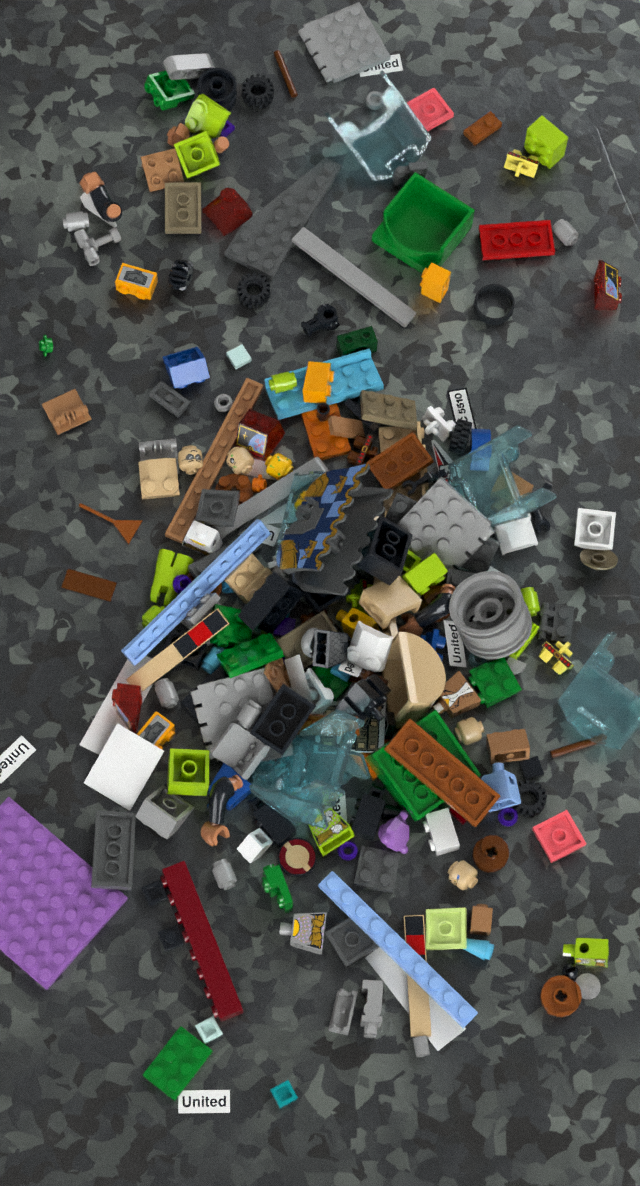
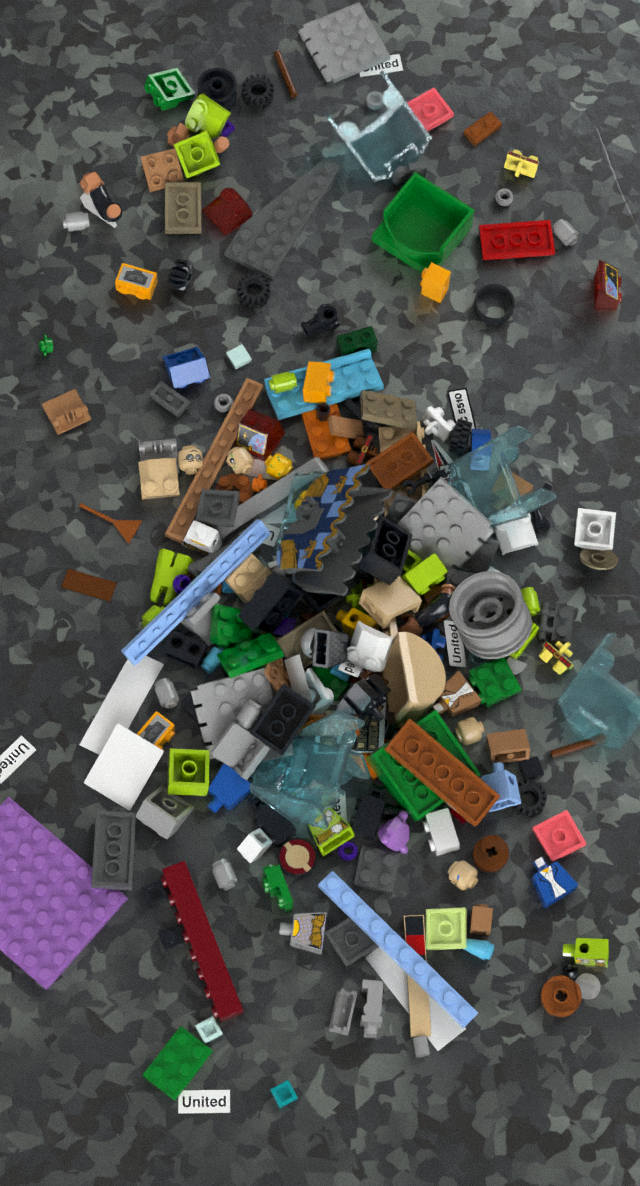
light grey bar [74,227,121,266] -> none
clear red slope [112,683,143,734] -> none
tile [126,608,230,695] -> none
light grey beam [163,53,215,80] -> none
piece [201,775,243,847] -> none
light grey tile [292,227,417,328] -> none
dark purple plate [498,807,518,827] -> none
lime brick [524,115,568,169] -> none
none -> light grey plate [495,188,513,206]
none -> blue torso [531,857,578,909]

